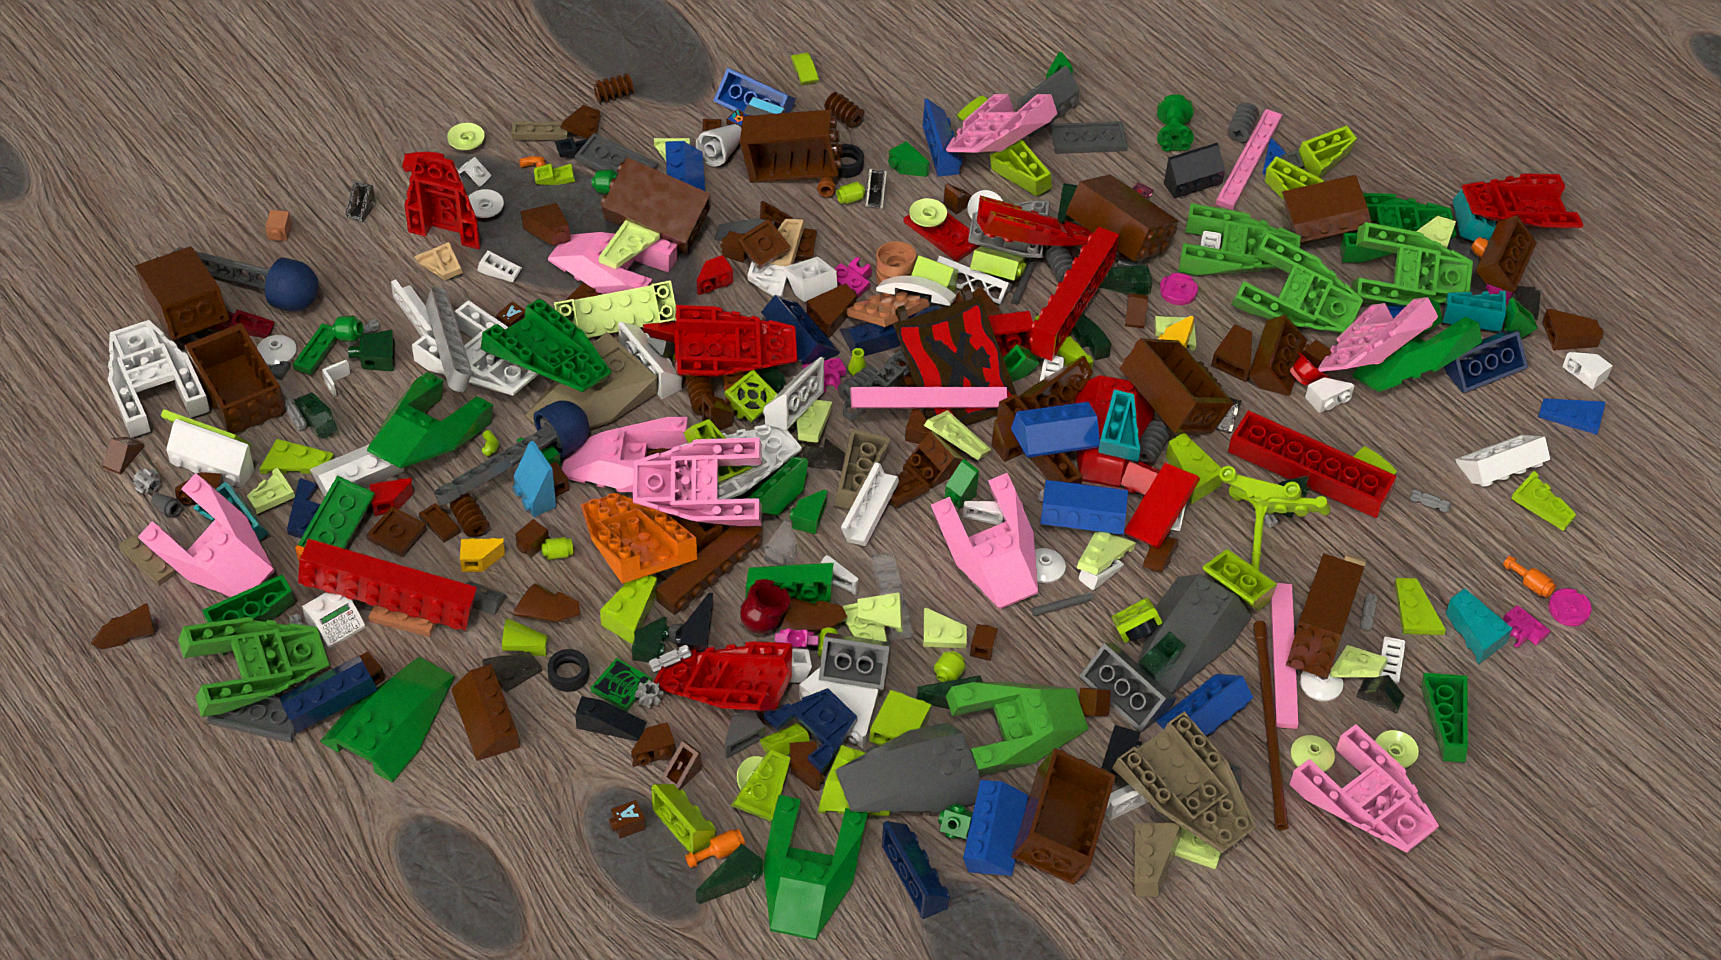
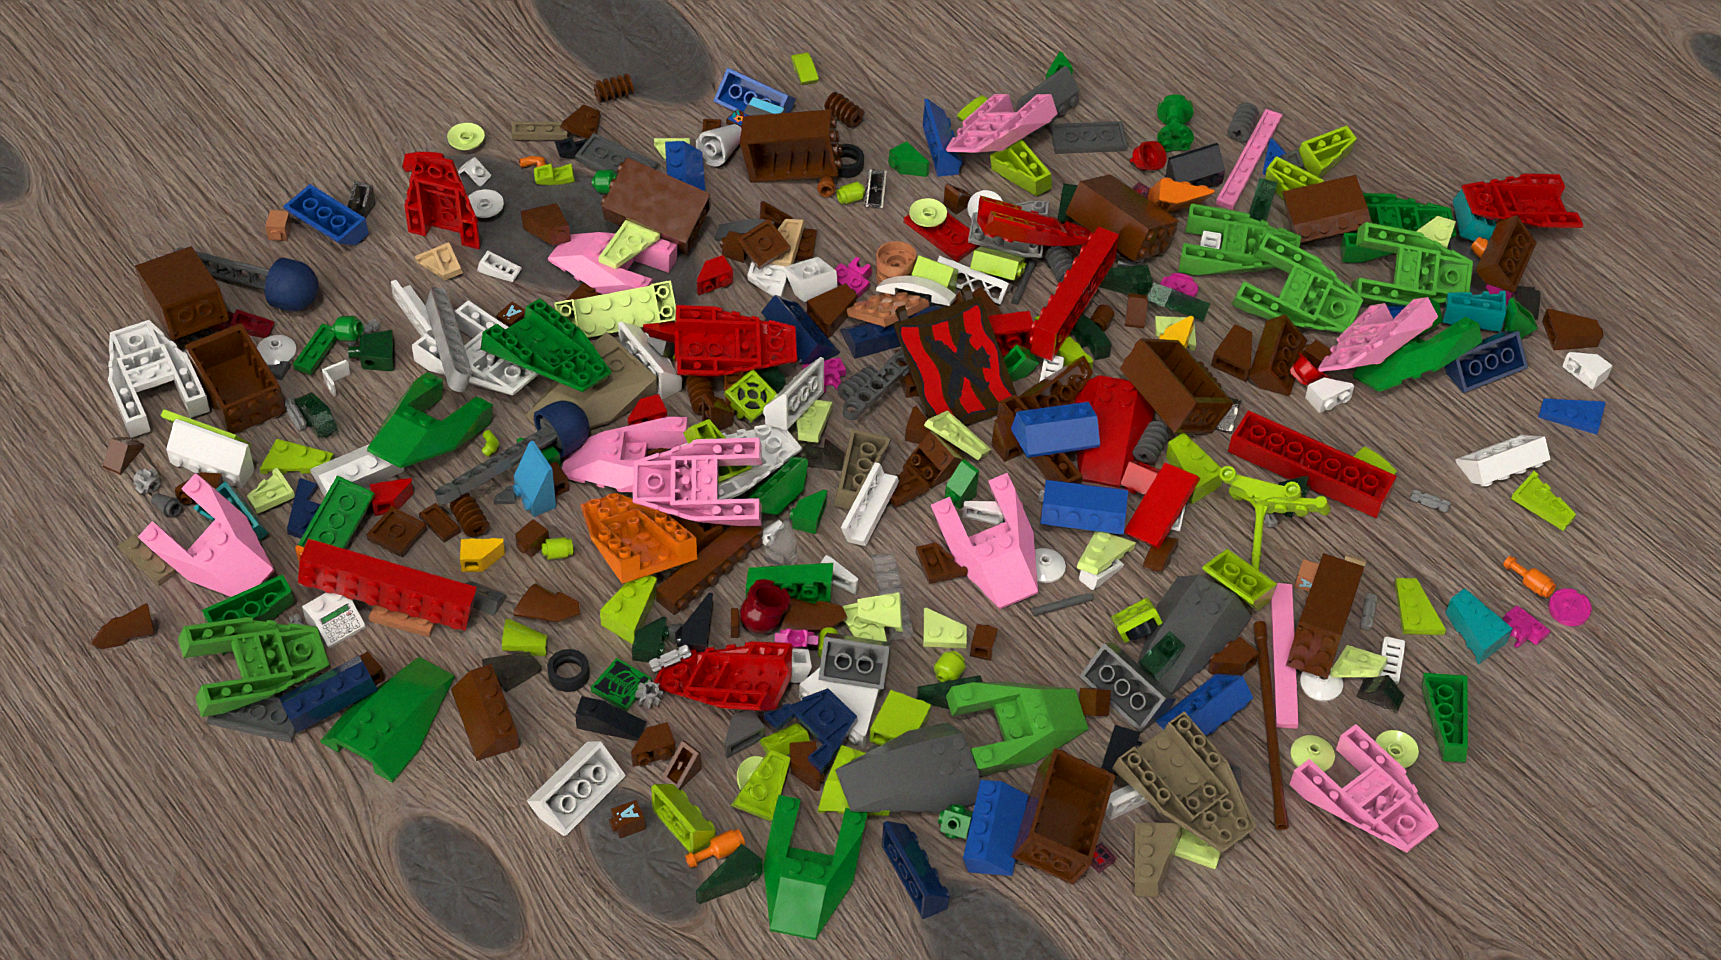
lime cone [848,348,867,376] -> none
bright pink tile [850,387,1007,408] -> none
teal wedge [1098,389,1140,462] -> none
none -> blue slope [283,184,369,245]
none -> dark grey tile [494,485,515,505]
none -> white slope [527,741,626,836]
none -> red slope [627,394,667,426]
none -> reddish brown tile [731,608,739,638]
none -> white arm [762,520,784,546]
none -> reddish brown wing [916,542,968,584]
none -> reddish brown brick [1089,304,1114,333]
none -> clear pink tile [1091,842,1116,874]
none -> red piece [1129,141,1167,171]
none -> clear green slope [1147,282,1210,322]
none -> orange slope [1148,178,1215,213]
none -> reddish brown slope [1208,637,1259,676]
none -> clear green slope [1249,178,1278,222]
none -> nougat brick [1295,559,1319,592]

